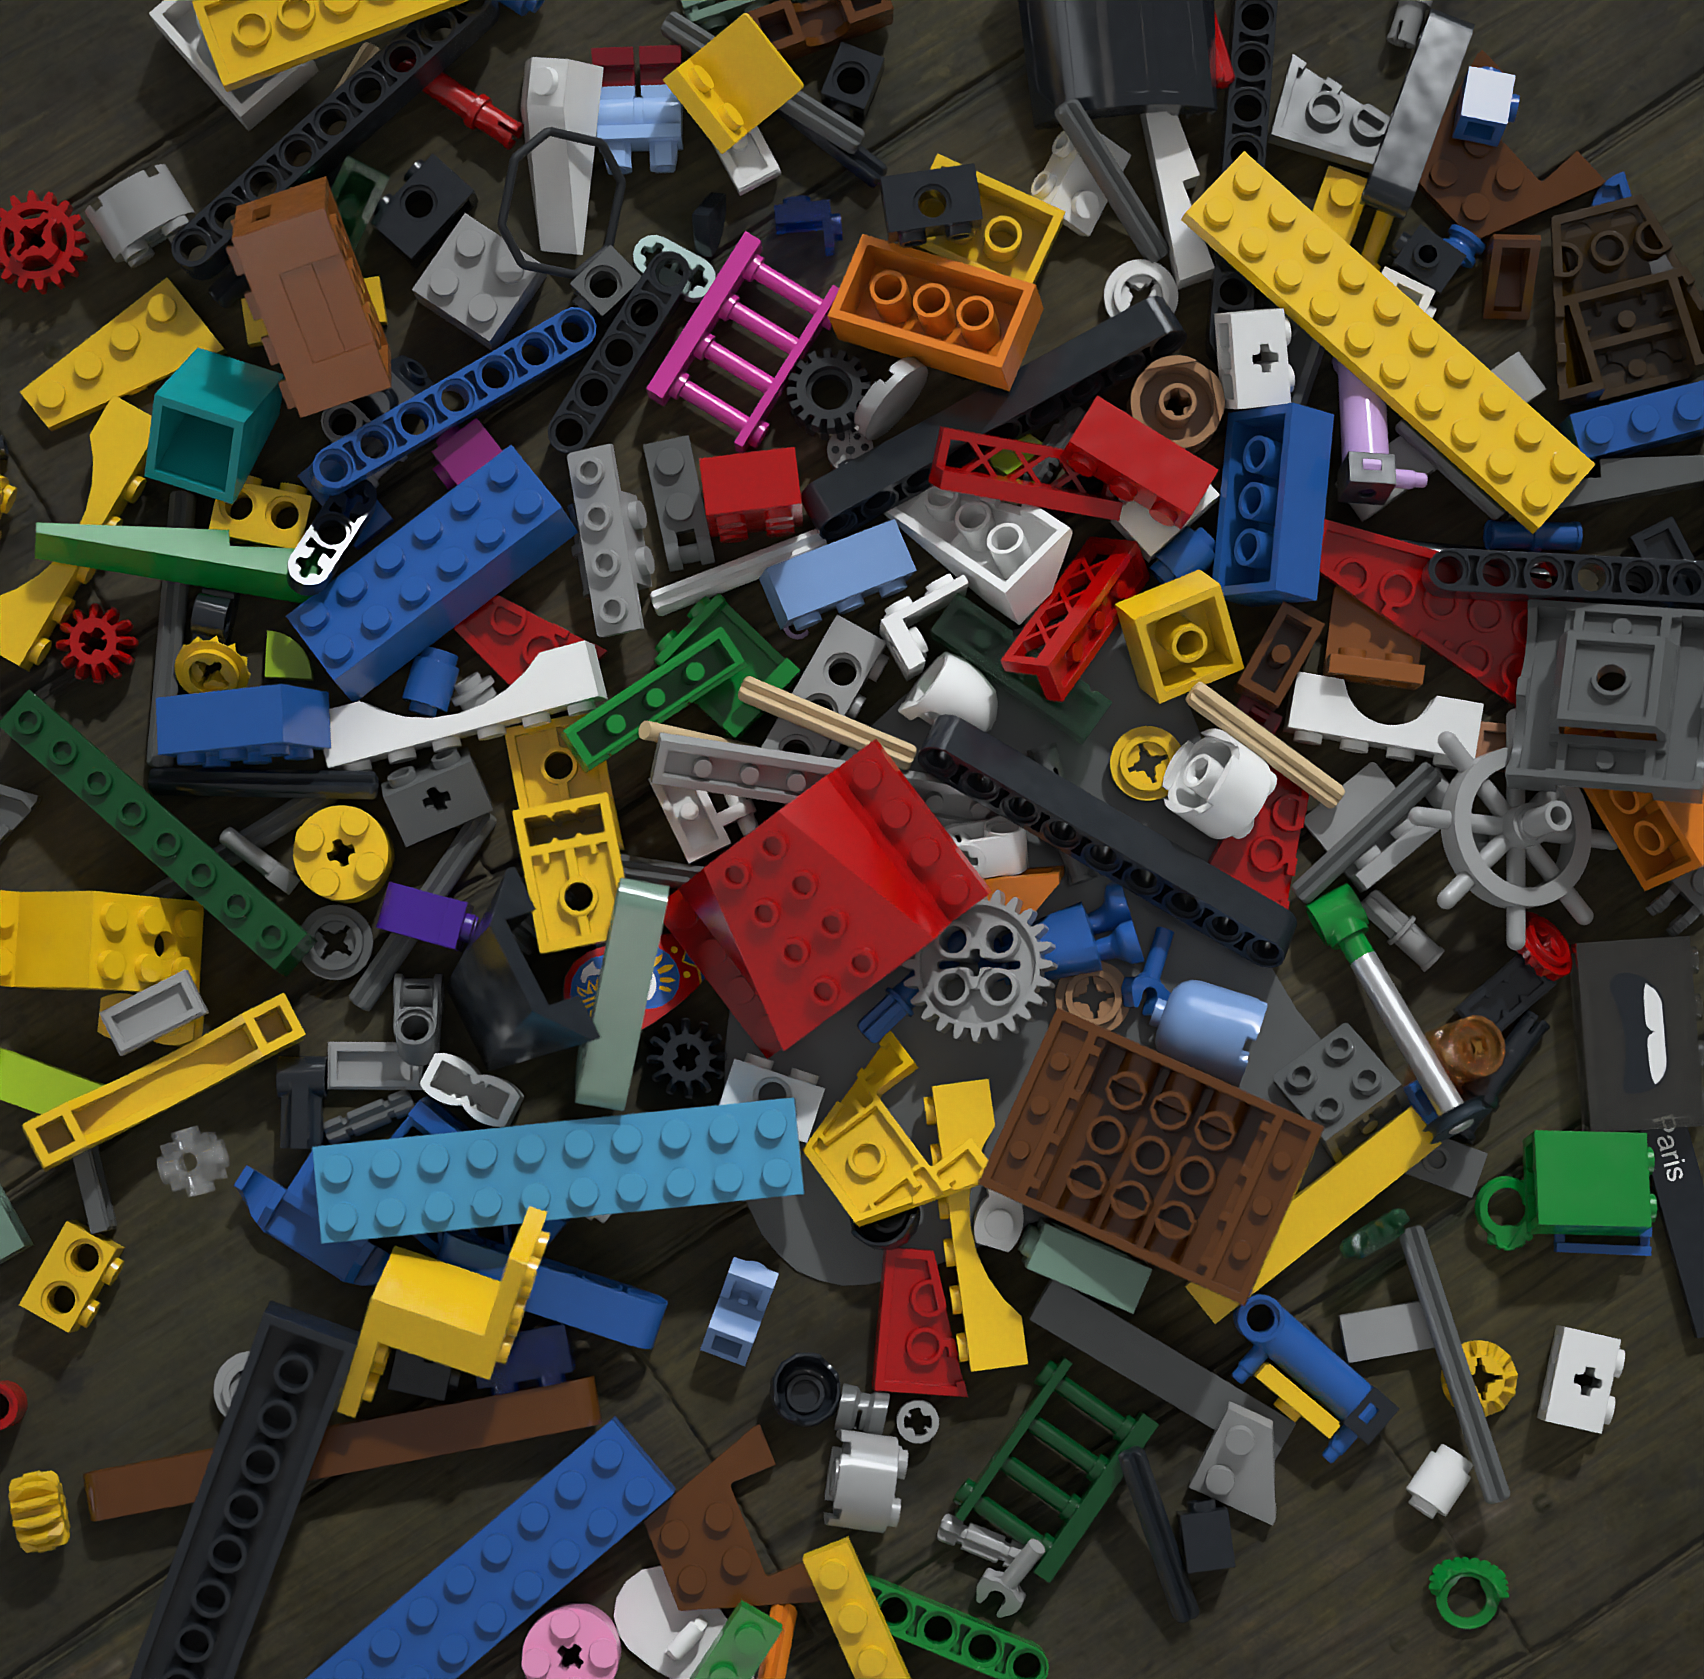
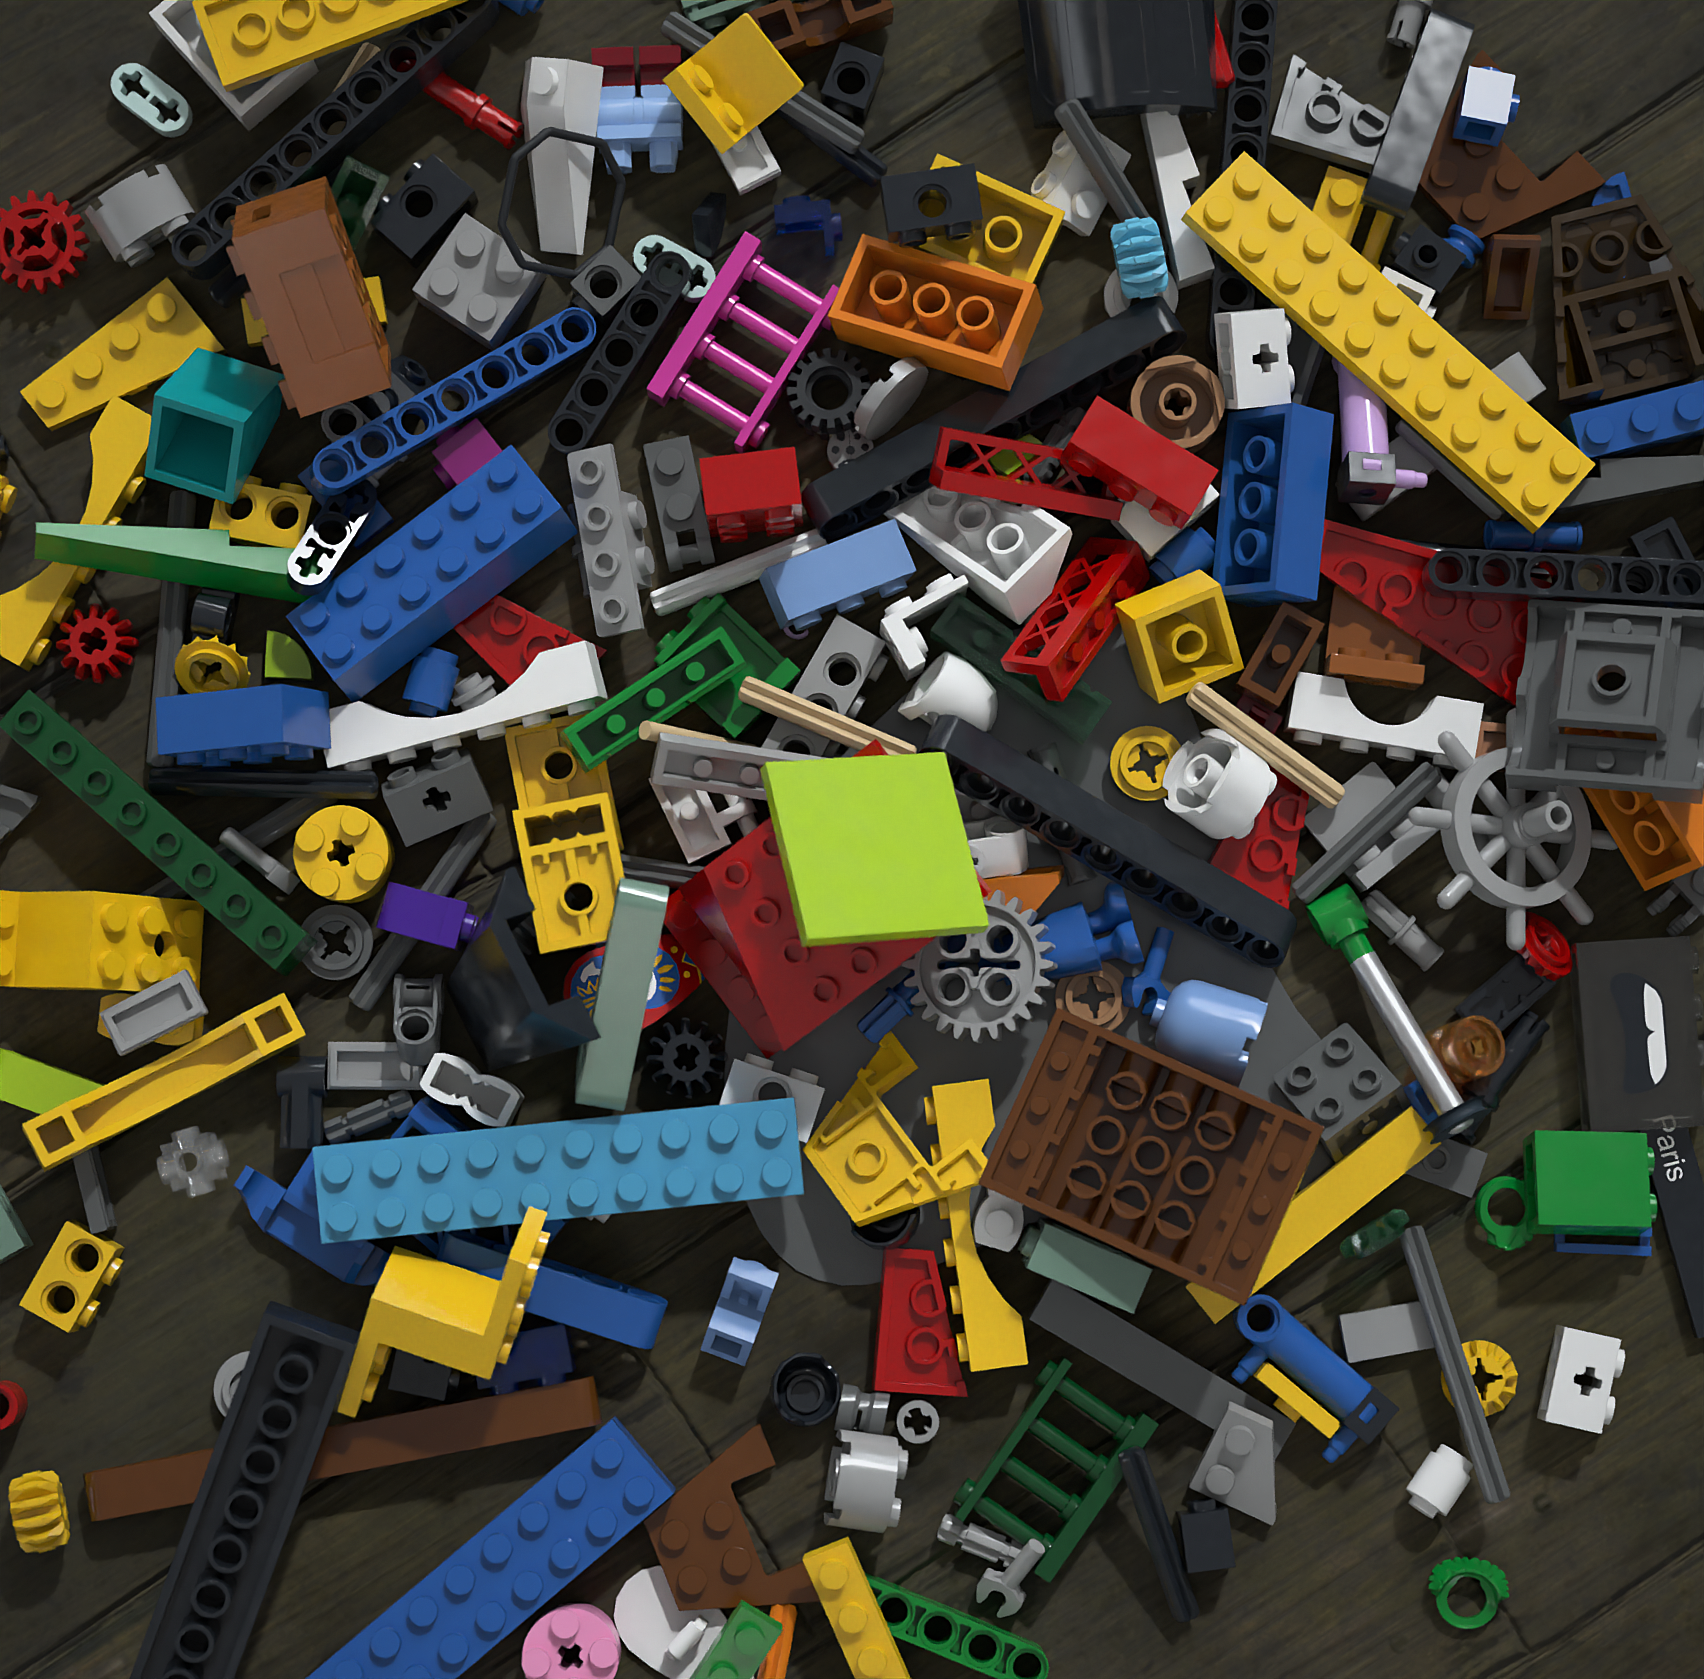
none -> light aqua beam [111,63,193,137]
none -> lime tile [760,752,990,946]
none -> medium azure gear [1110,217,1169,299]

